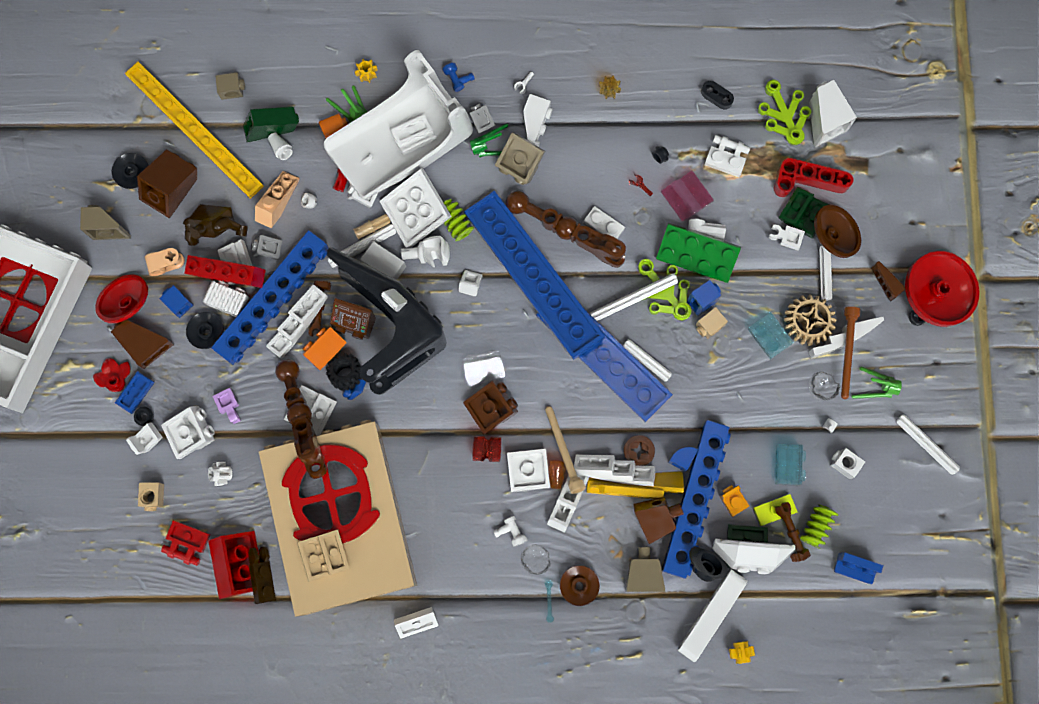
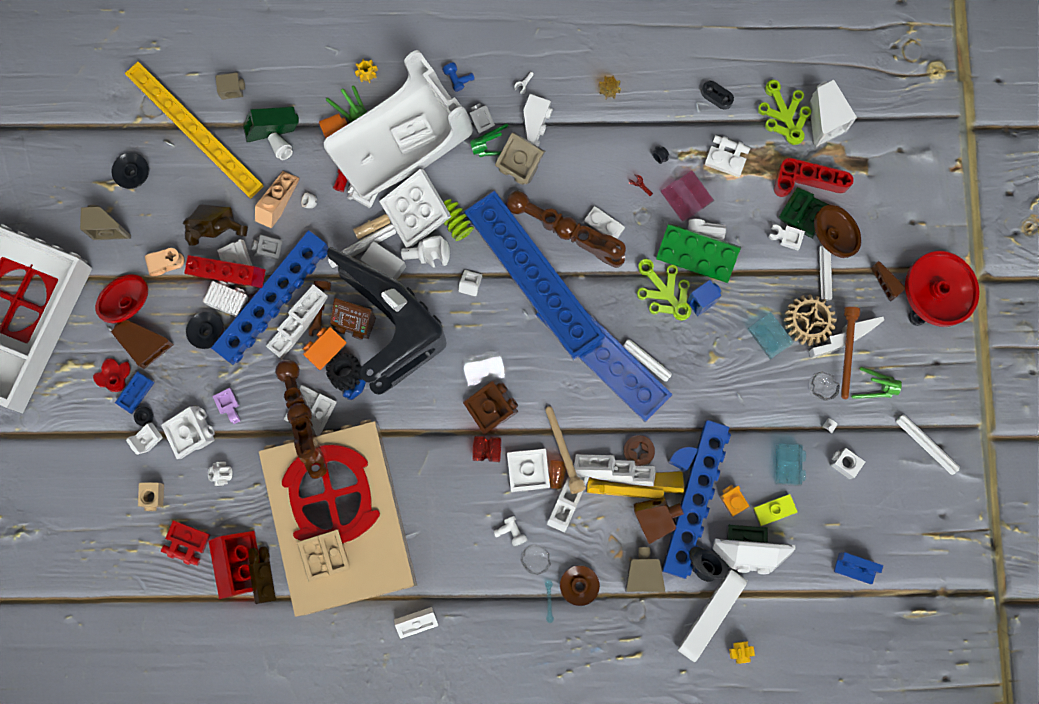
reddish brown slope [137,149,197,218] -> none
blue brick [159,285,194,318] -> none
white axle [590,273,678,321] -> none
tan brick [696,307,728,339] -> none
reddish brown piece [775,502,811,562] -> none
lime piece [800,504,839,549] -> none

